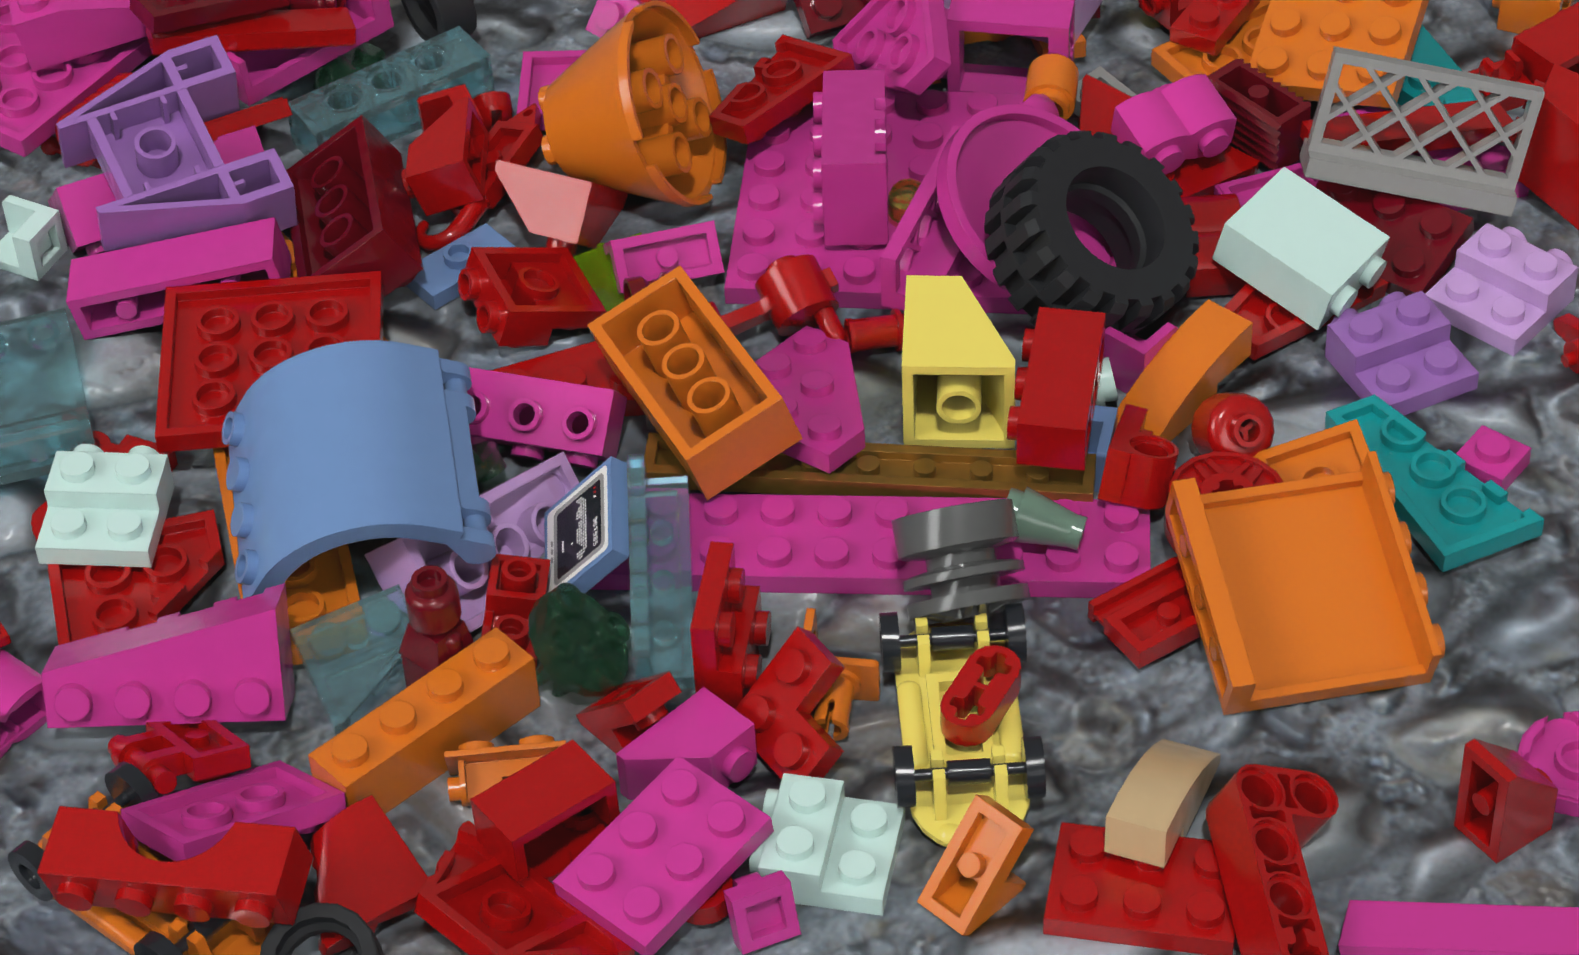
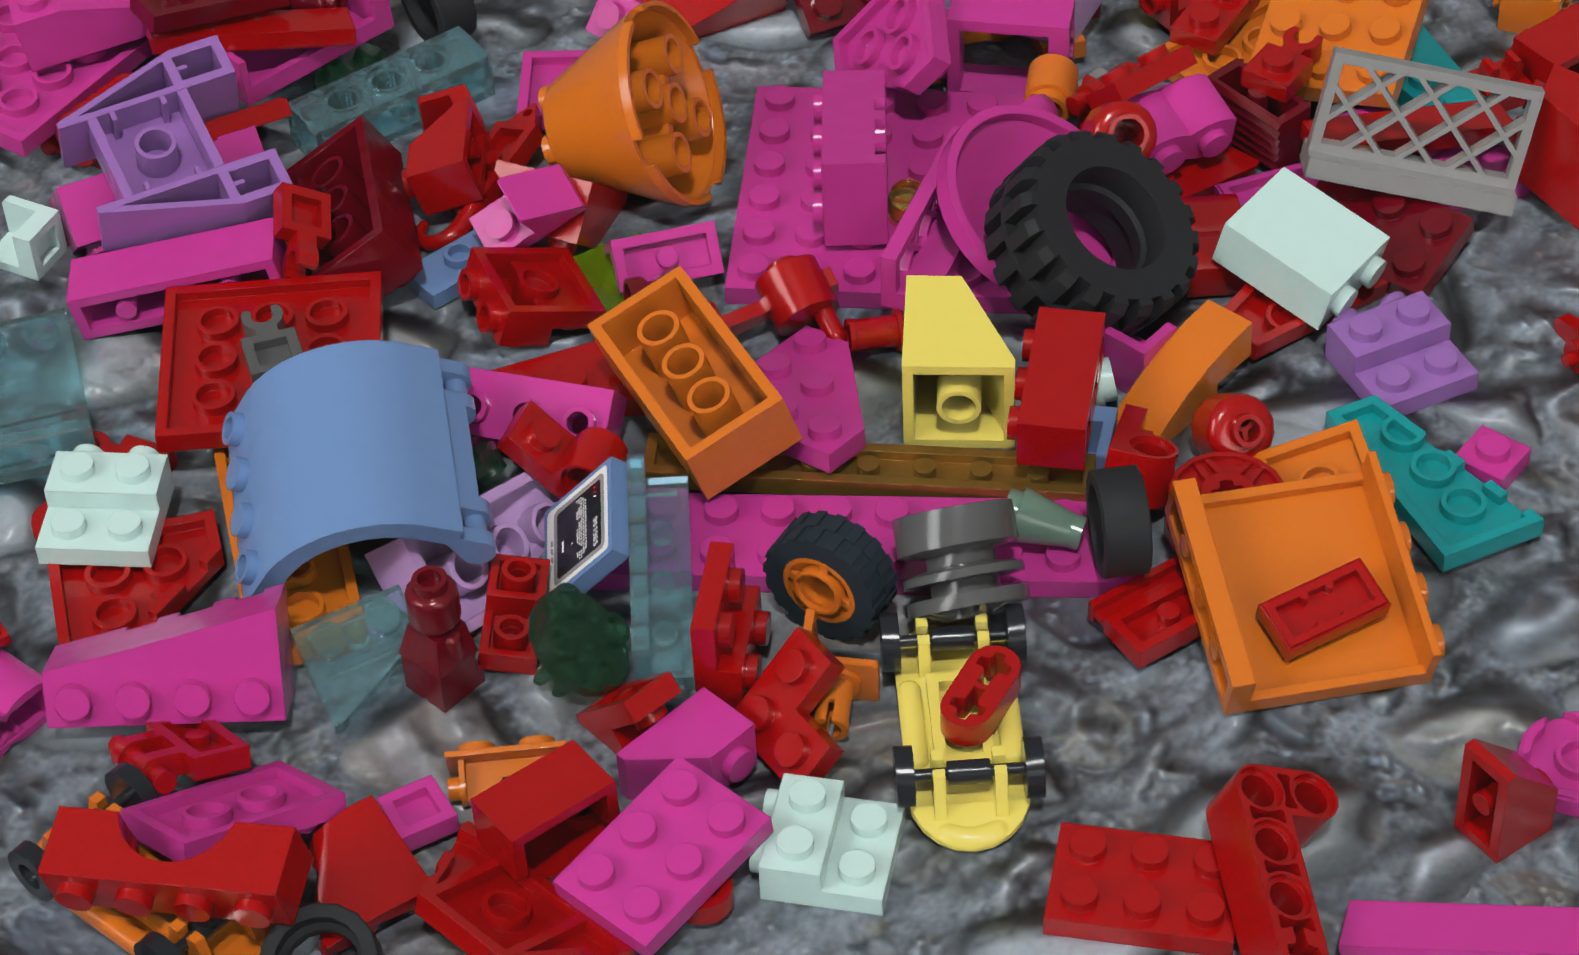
orange brick [308,627,541,814] -> none
red hinge [473,91,513,132] -> none
red wing [709,35,855,145] -> none
dark pink tile [723,870,801,955] -> none
orange slope [917,795,1034,936] -> none
tan slope [1104,739,1221,868] -> none
lavender plate [1425,223,1578,357] -> none
none -> dark grey plate [240,304,303,384]
none -> red plate [273,182,332,278]
none -> dark pink plate [376,774,459,851]
none -> dark pink slope [469,164,587,247]
none -> red plate [496,400,628,500]
none -> black wheel [763,510,898,641]
none -> red plate [1066,44,1197,116]
none -> red head [1082,100,1157,158]
none -> black tyre [1086,465,1153,579]
none -> red plate [1241,26,1323,103]
none -> red plate [1256,557,1391,662]

